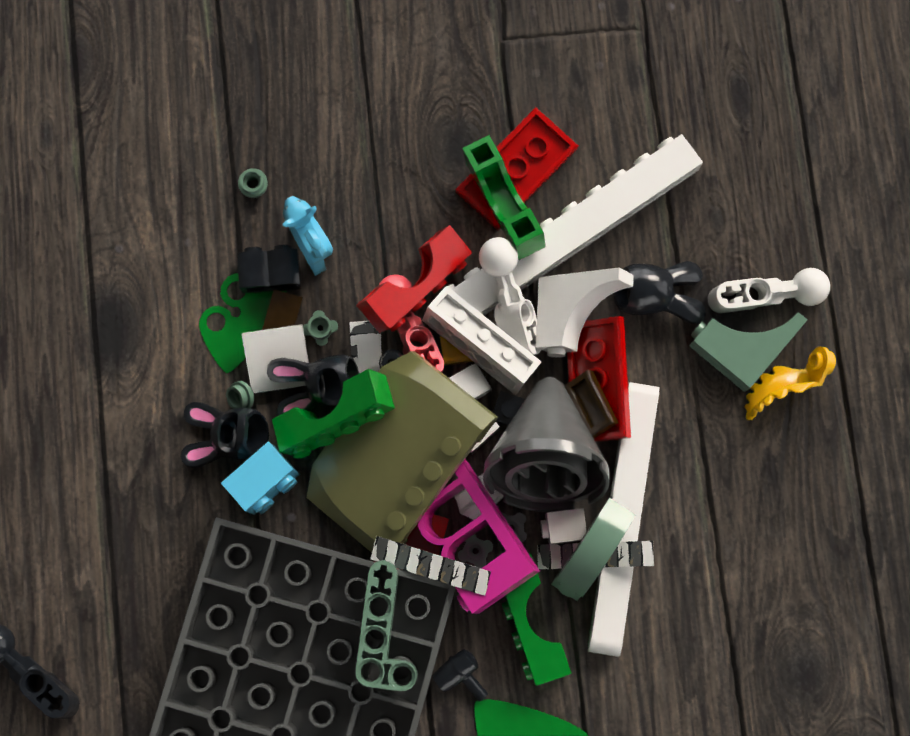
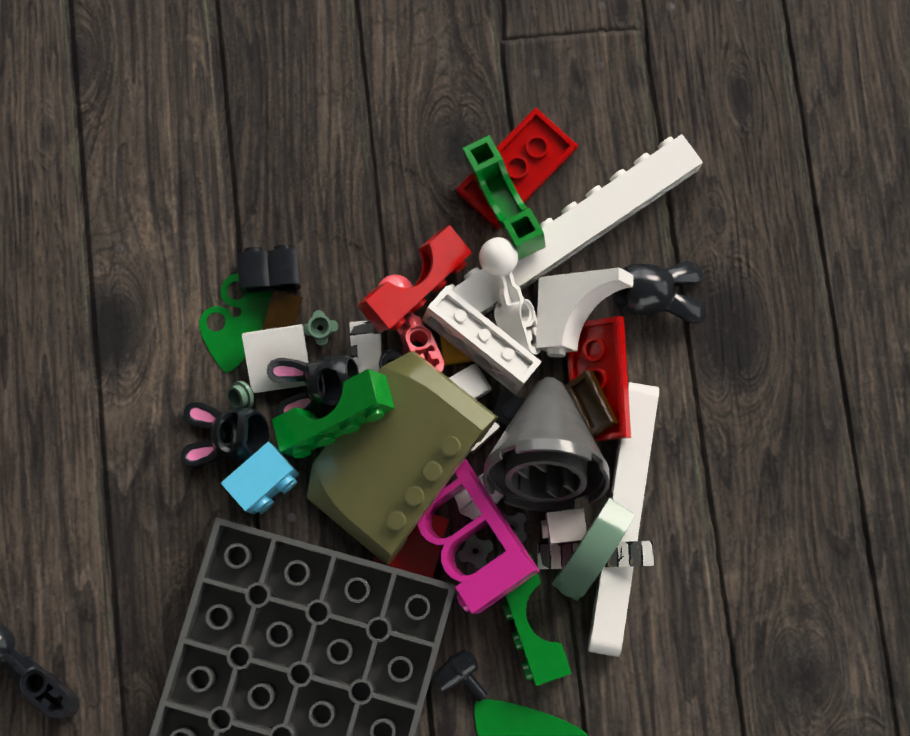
sand green plate [238,168,268,198] -> none
medium azure animal [282,196,333,276] -> none
sand green beam [356,560,418,691] -> none
sticker [370,536,491,596] -> none
sand green arch [689,312,808,392] -> none
white beam [708,268,830,313] -> none
yellow plant [745,346,836,420] -> none

